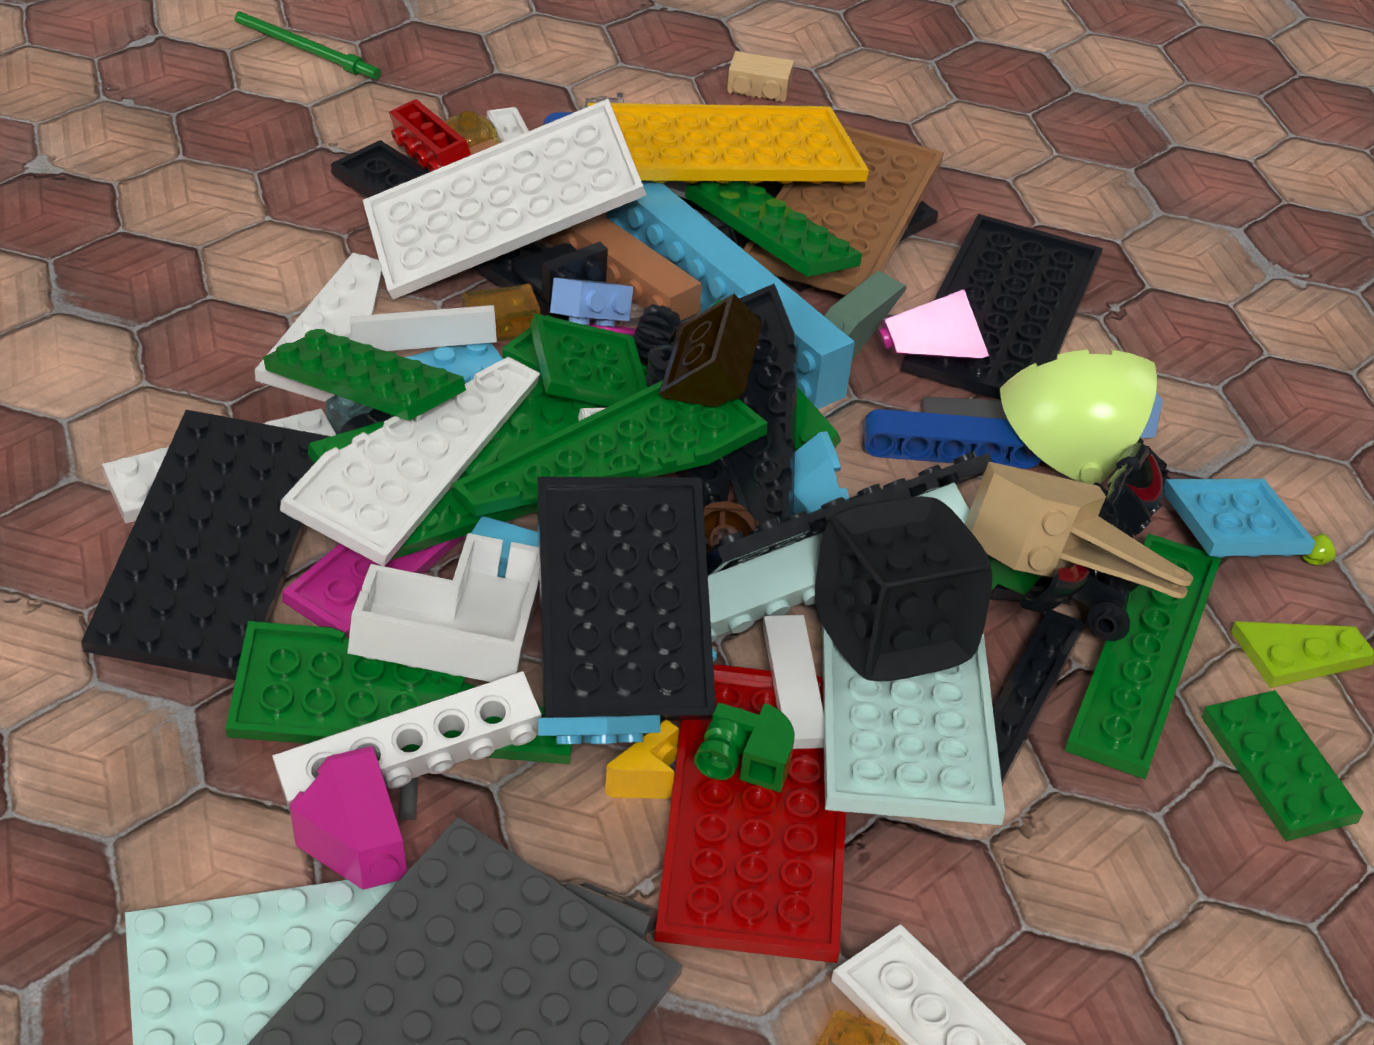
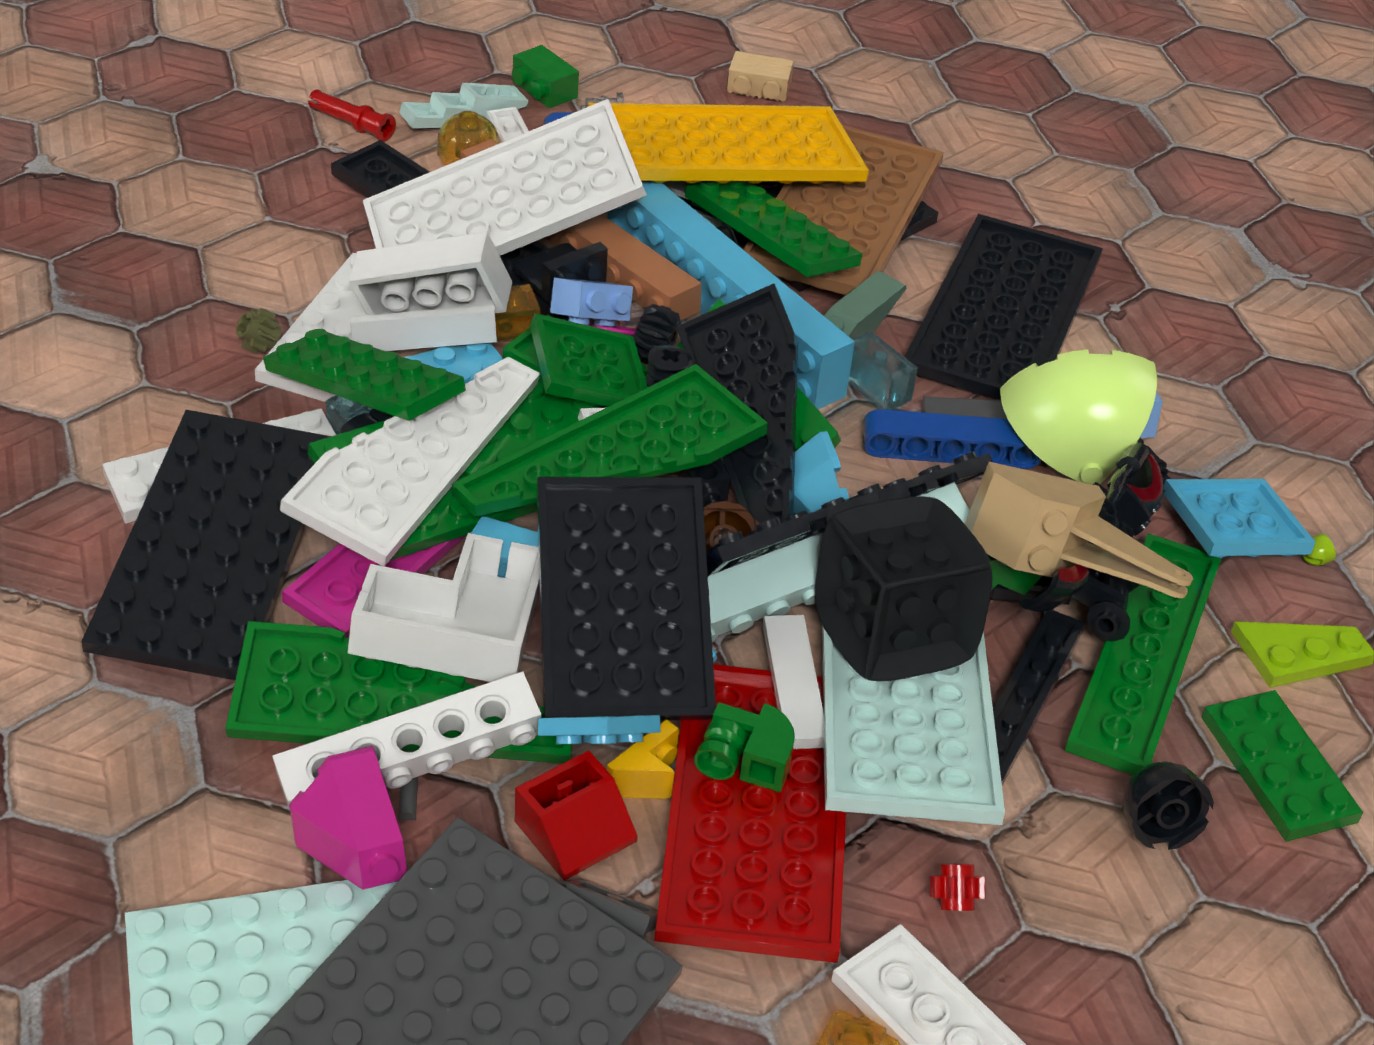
green bar [235,11,381,80] -> none
red brick [389,99,471,172] -> none
dark brown slope [659,294,762,407] -> none
slope [878,289,989,360] -> none
none -> olive gear [236,308,281,354]
none -> red pin [308,89,396,142]
none -> white brick [348,231,512,315]
none -> light aqua slope [399,83,528,128]
none -> green brick [512,45,579,109]
none -> red slope [514,750,638,881]
none -> clear light blue brick [848,330,918,410]
none -> red gear [930,864,986,911]
none -> black cylinder [1122,761,1214,850]

